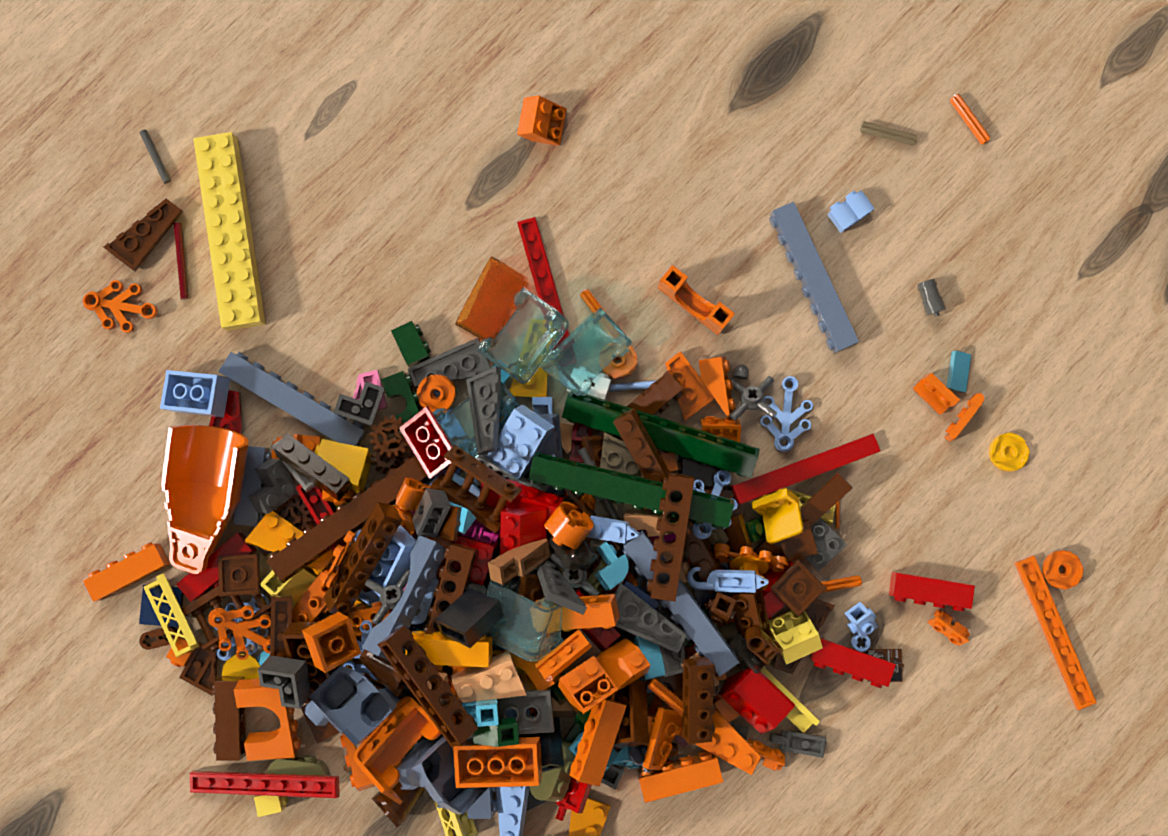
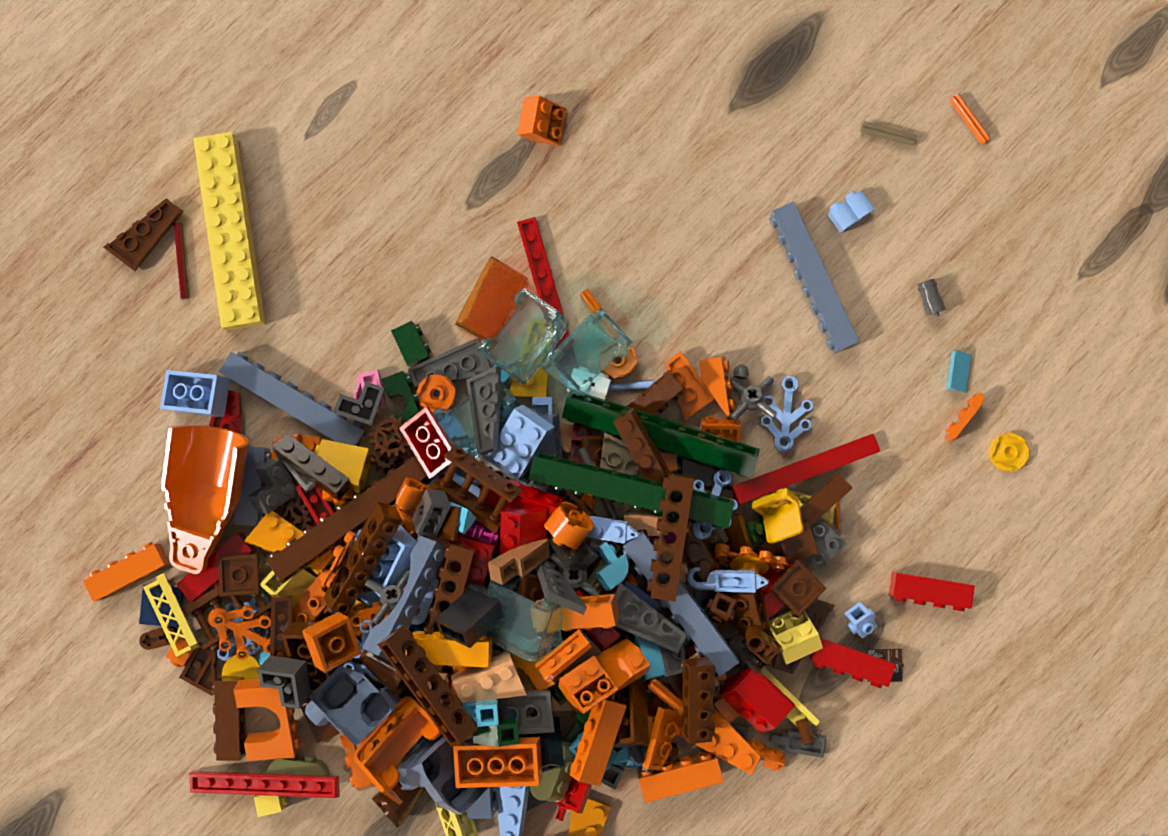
orange plant [83,280,158,333] -> none
dark grey bar [139,130,171,184] -> none
orange arch [657,265,735,336] -> none
orange axle [821,575,862,593] -> none
light blue bush [851,633,871,652] -> none
orange bracket [913,372,960,415] -> none
orange hinge [927,609,970,646] -> none
orange tile [1015,555,1097,710] -> none
orange plate [1042,550,1084,590] -> none
none -> reddish brown pin [795,718,816,745]

